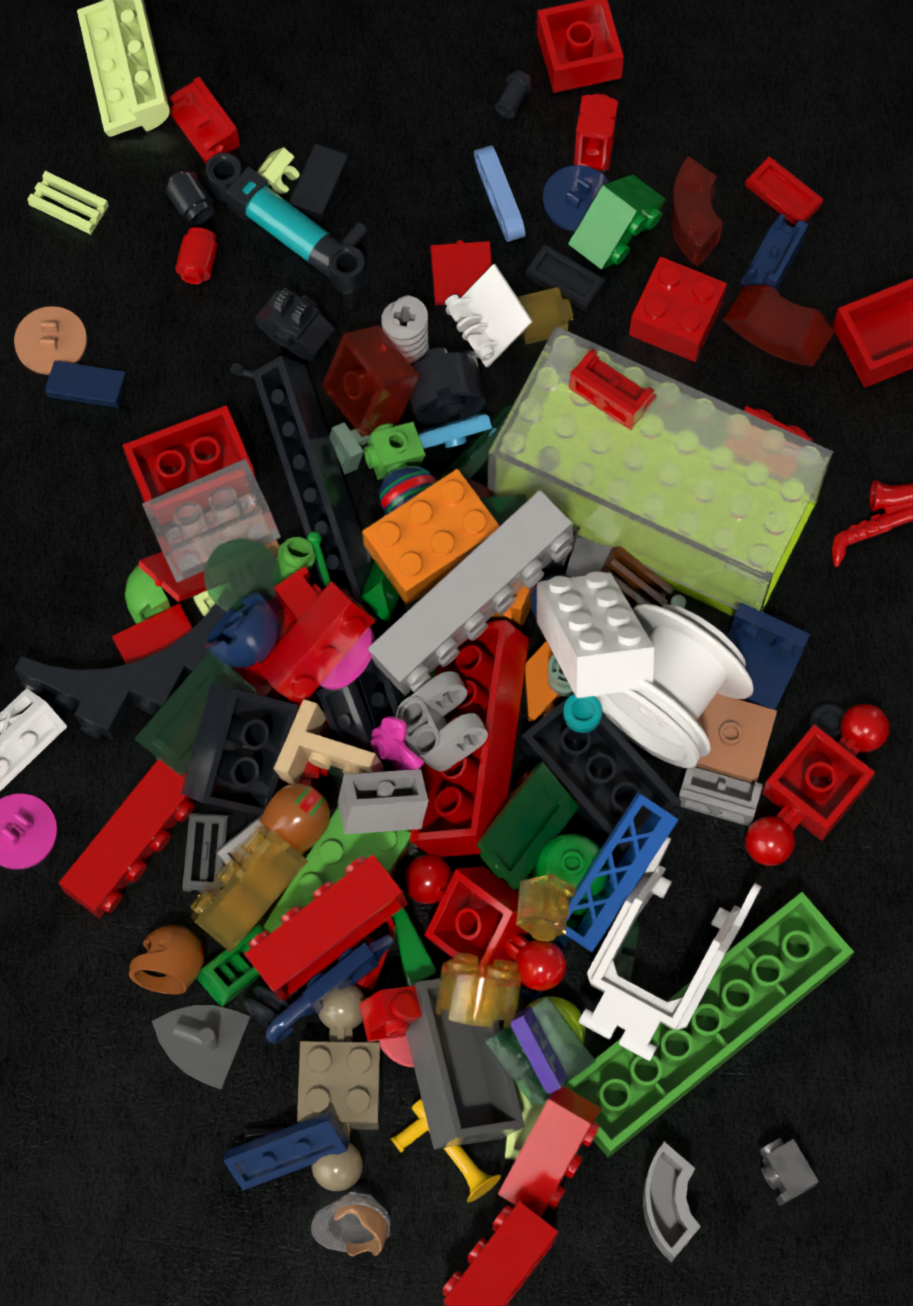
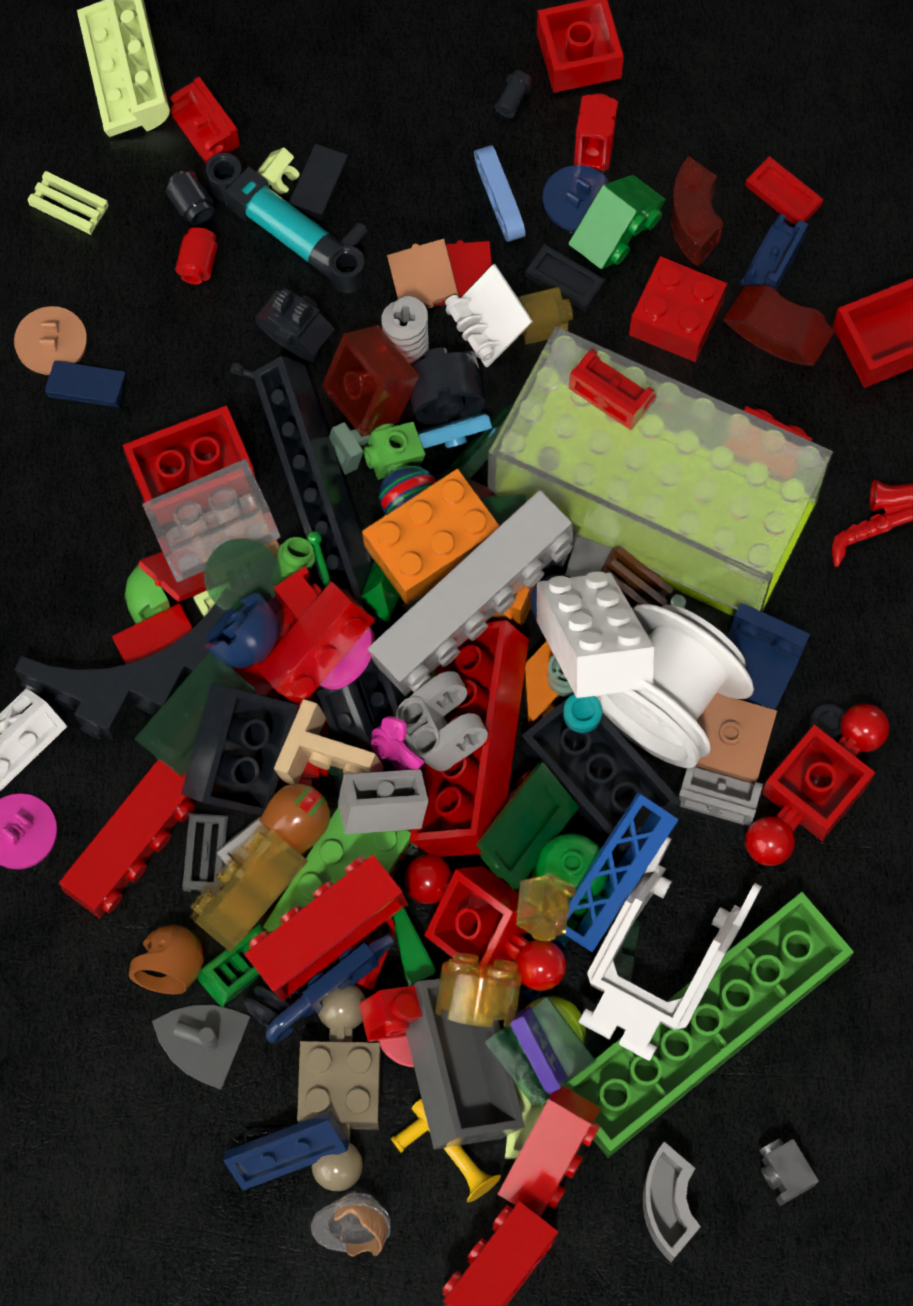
none -> nougat piece [387,239,459,308]

